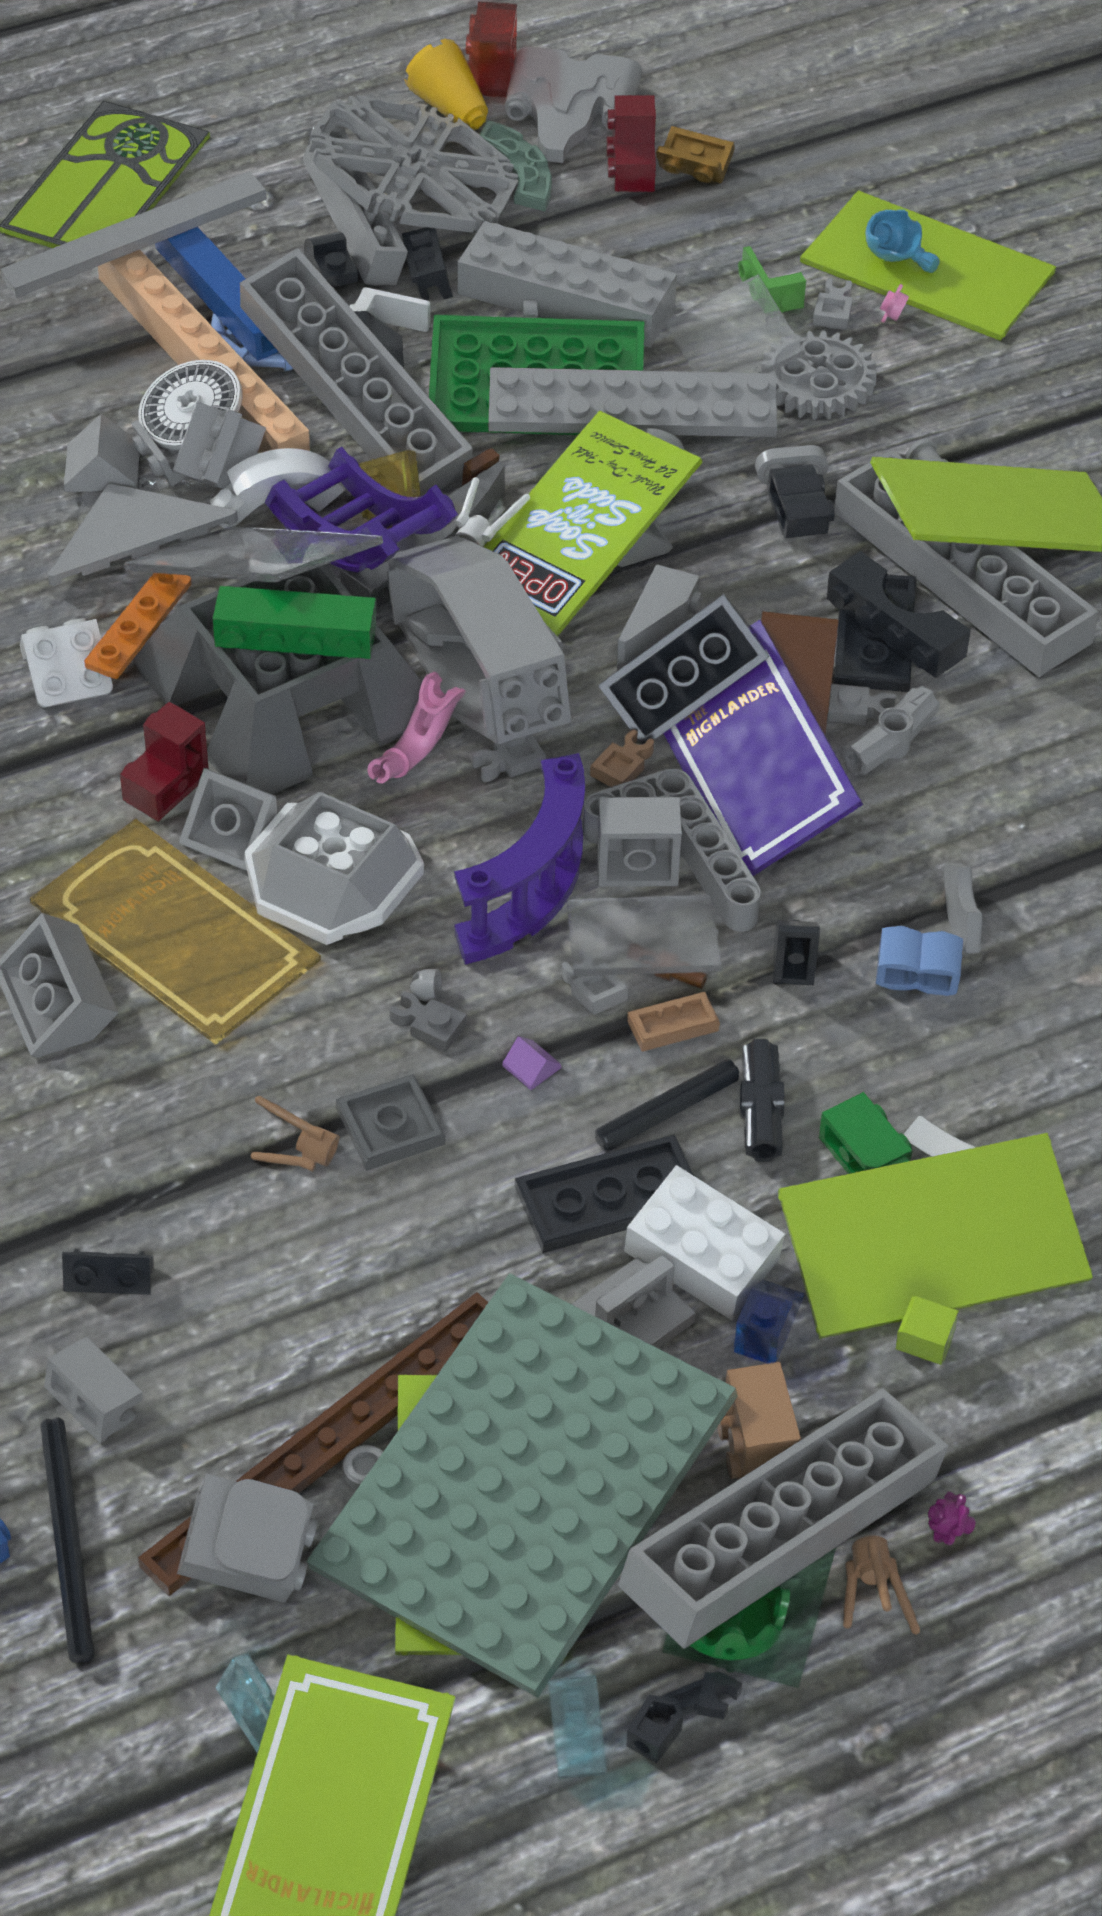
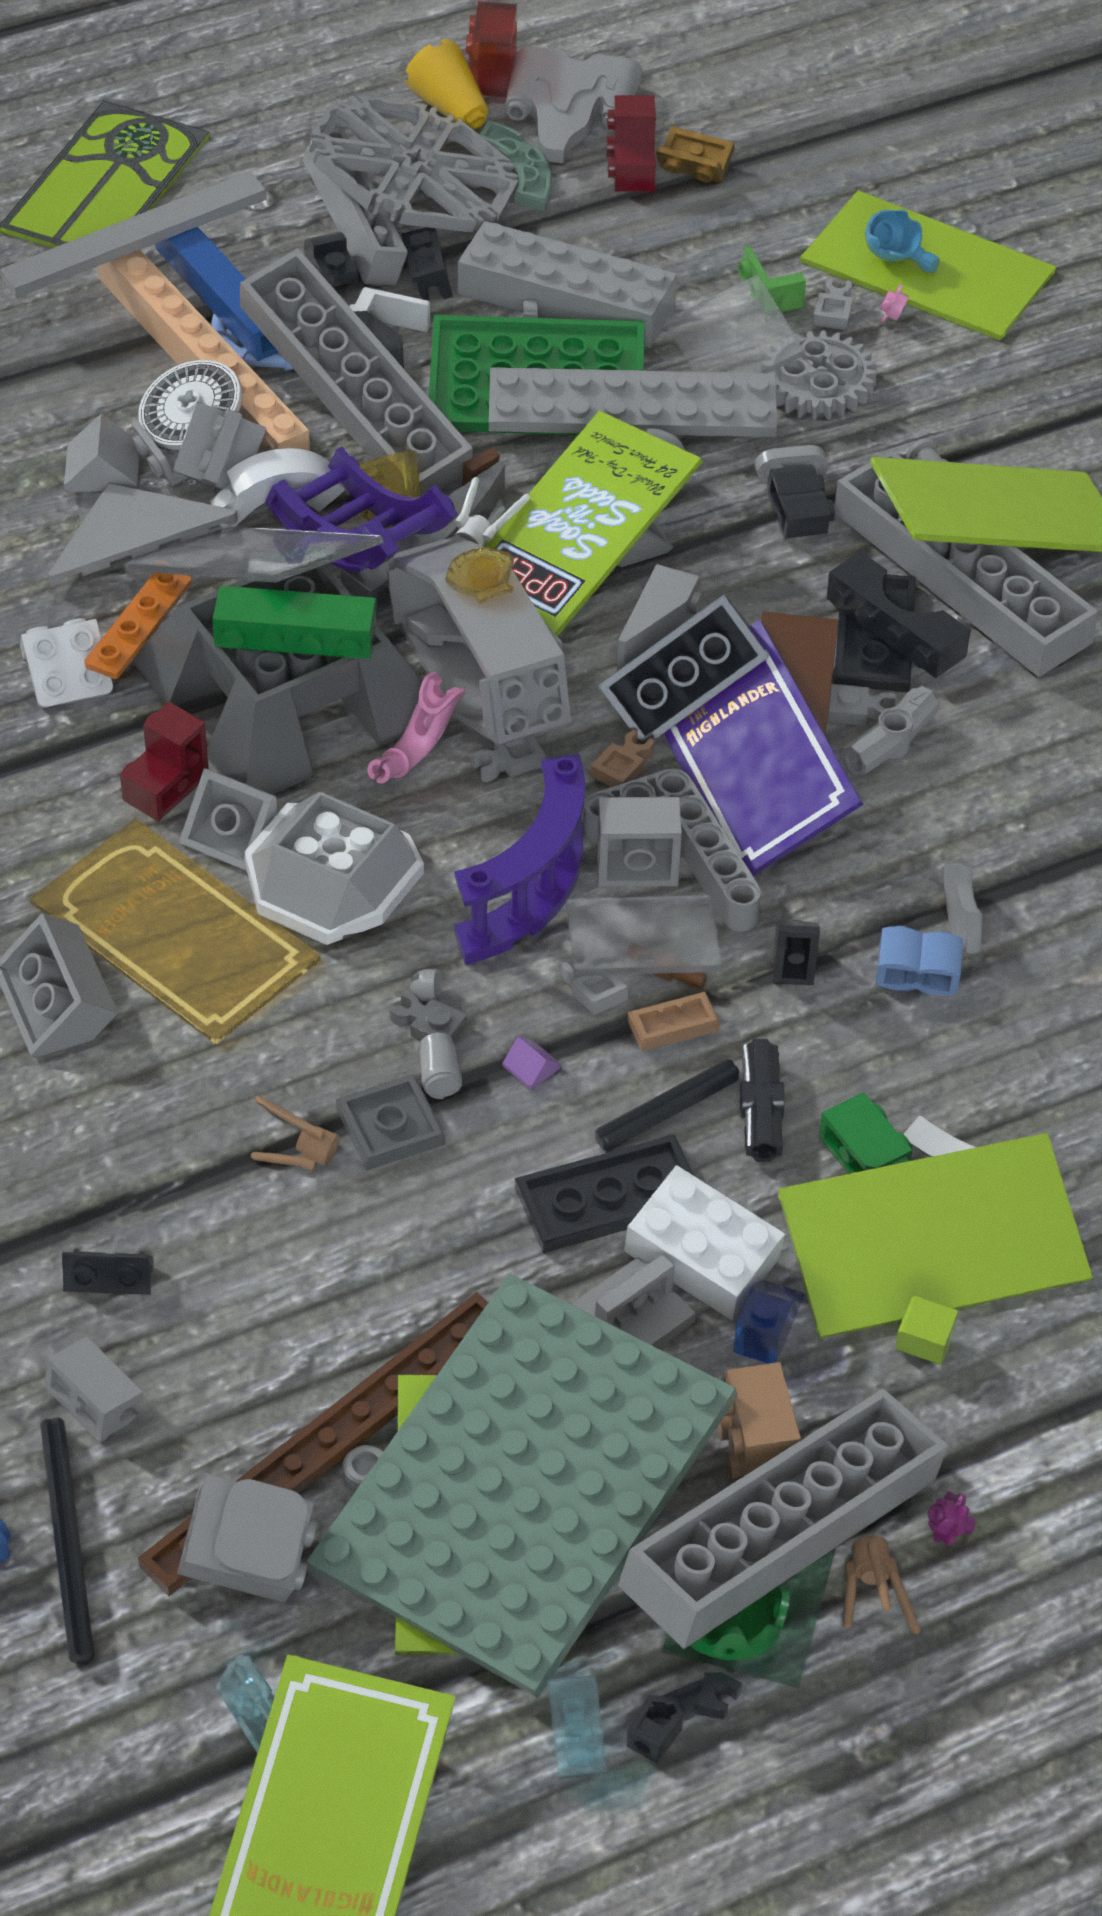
none -> light grey piece [419,1033,462,1099]
none -> clear yellow animal [445,547,514,604]

